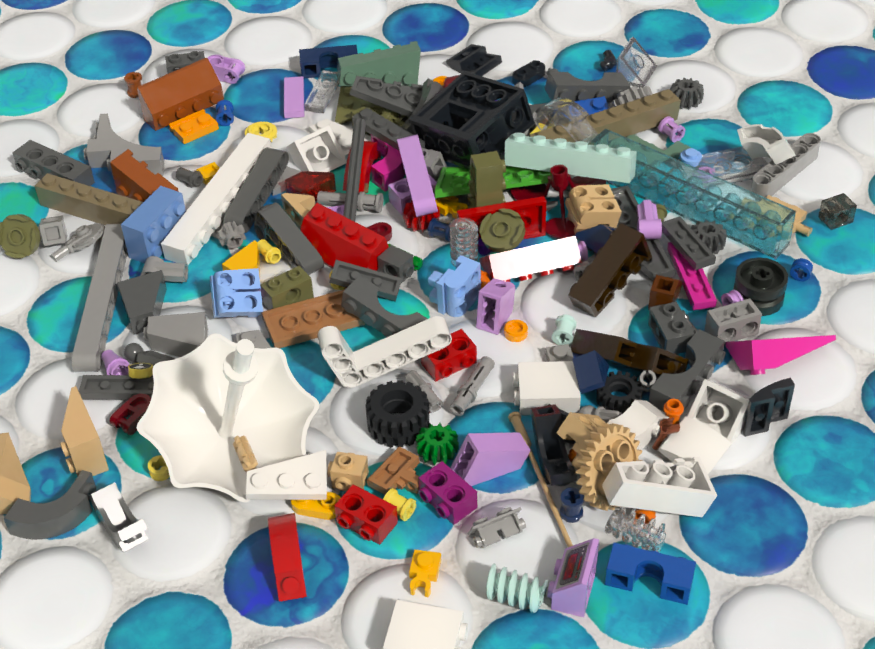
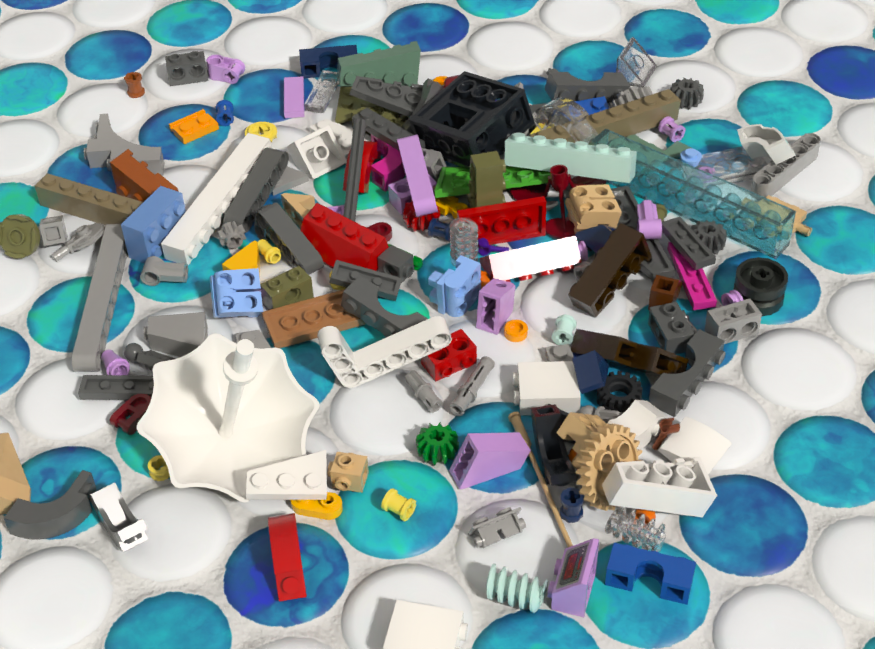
dark grey brick [12,140,95,186] -> none
tan slope [60,386,109,477] -> none
dark grey slope [117,270,167,334] -> none
light yellow tile [128,363,153,379] -> none
dark orange slope [137,58,224,131] -> none
dark grey pin [176,167,203,187] -> none
yellow tile [196,162,220,185] -> none
tan axle [233,435,258,472] -> none
clear red slope [285,171,336,202] -> none
light grey pin [317,191,384,212] -> none
red brick [334,484,398,545] -> none
black tyre [365,380,430,447] -> none
medium nougat hinge [367,447,420,495] -> none
yellow plate [409,549,442,597] -> none
magenta brick [418,461,478,525] -> none
black slope [446,44,502,76] -> none
olive tile [479,208,526,252] -> none
black plate [512,60,545,87] -> none
black arm [600,50,617,71] -> none
light grey pin [638,370,657,392] -> none
orange pin [663,399,684,425] -> none
white slope [687,379,750,446] -> none
dark pink wedge [726,335,836,375] -> none
black slope [743,378,795,436] -> none
blue bush [790,258,813,281] -> none
clear smoke brick [818,193,857,230] -> none

